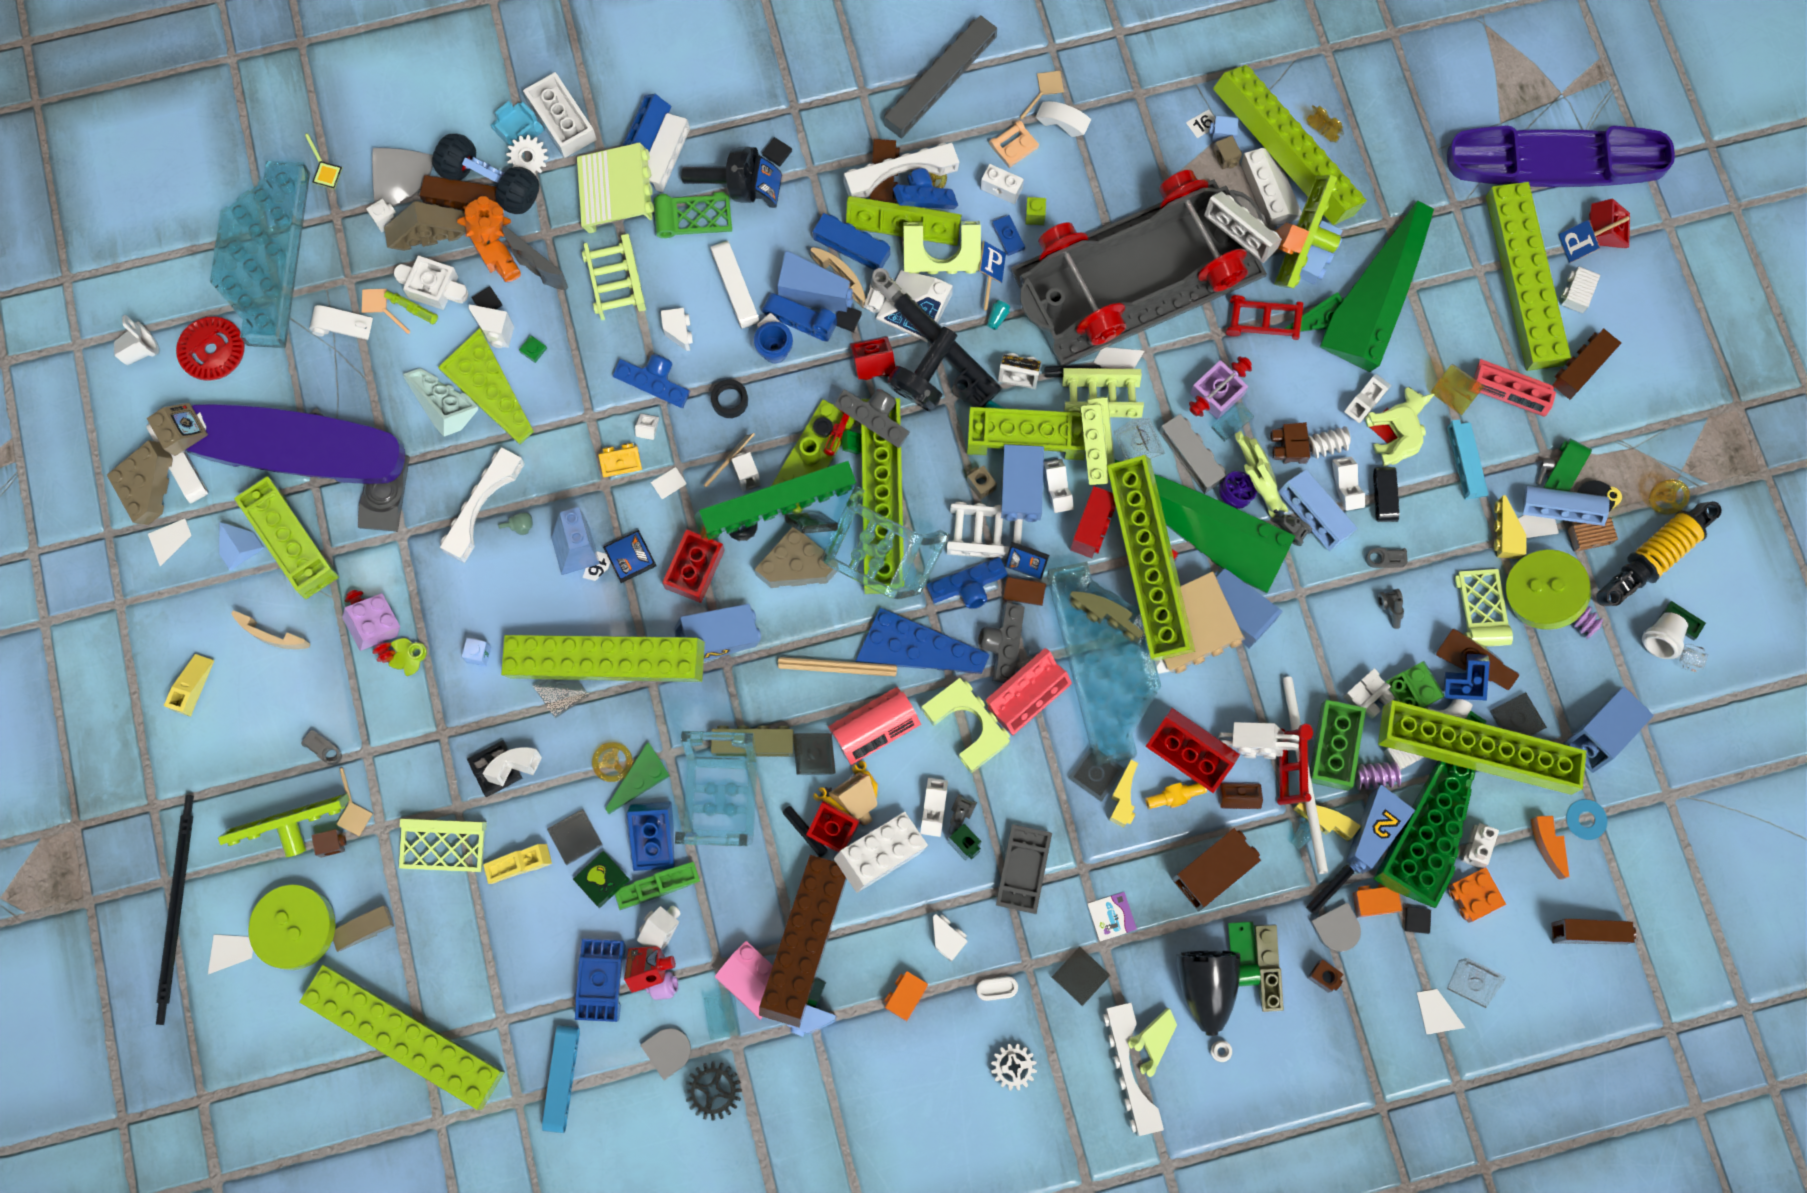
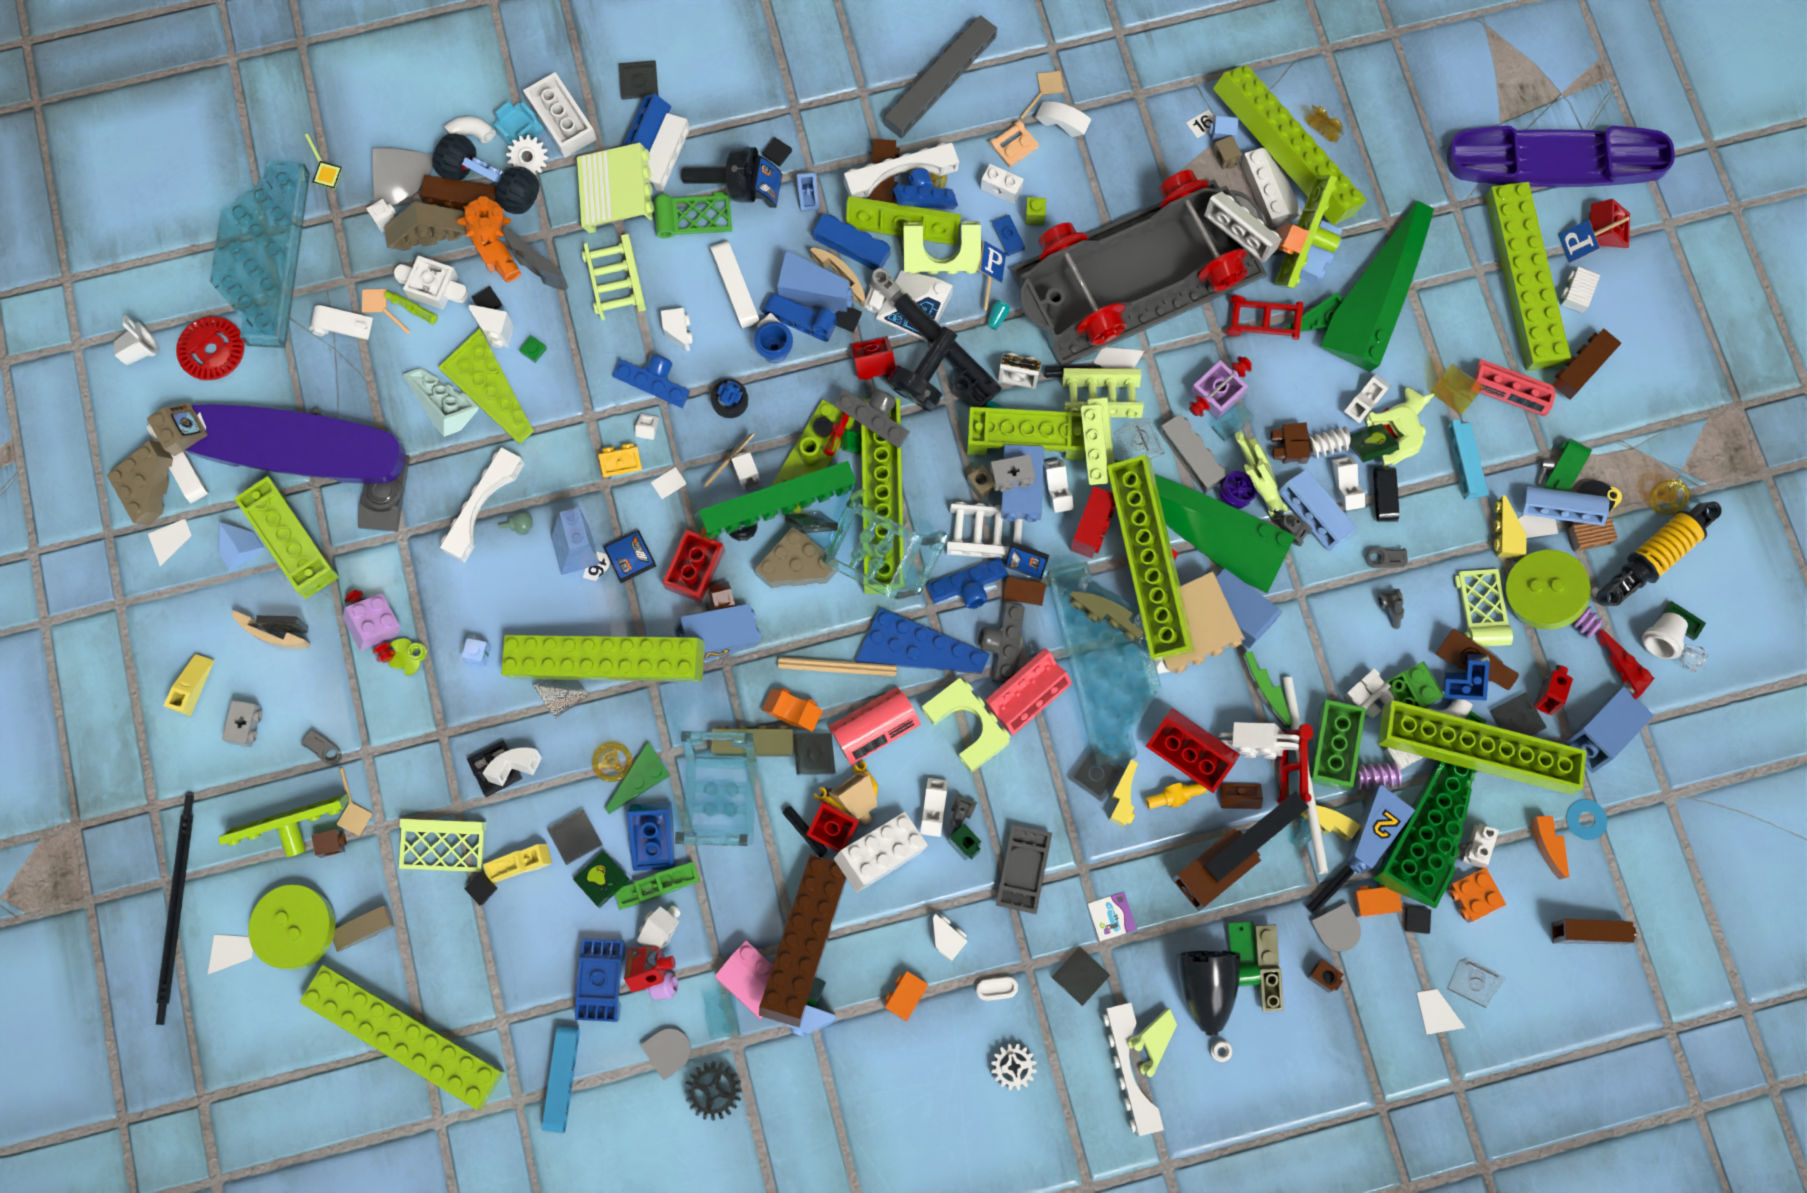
none -> light grey brick [222,700,262,747]
none -> clear smoke tile [256,615,309,633]
none -> white cylinder [443,116,496,144]
none -> black piece [464,872,498,906]
none -> clear smoke tile [619,60,659,100]
none -> brick [709,581,735,610]
none -> blue gear [717,381,743,405]
none -> orange brick [762,688,823,732]
none -> medium blue slope [797,171,820,211]
none -> light grey brick [990,454,1035,492]
none -> black tile [1203,791,1309,883]
none -> bright green slope [1242,651,1292,728]
none -> dark green tile [1349,423,1399,463]
none -> red torso [1532,665,1573,716]
none -> red wing [1596,628,1655,700]

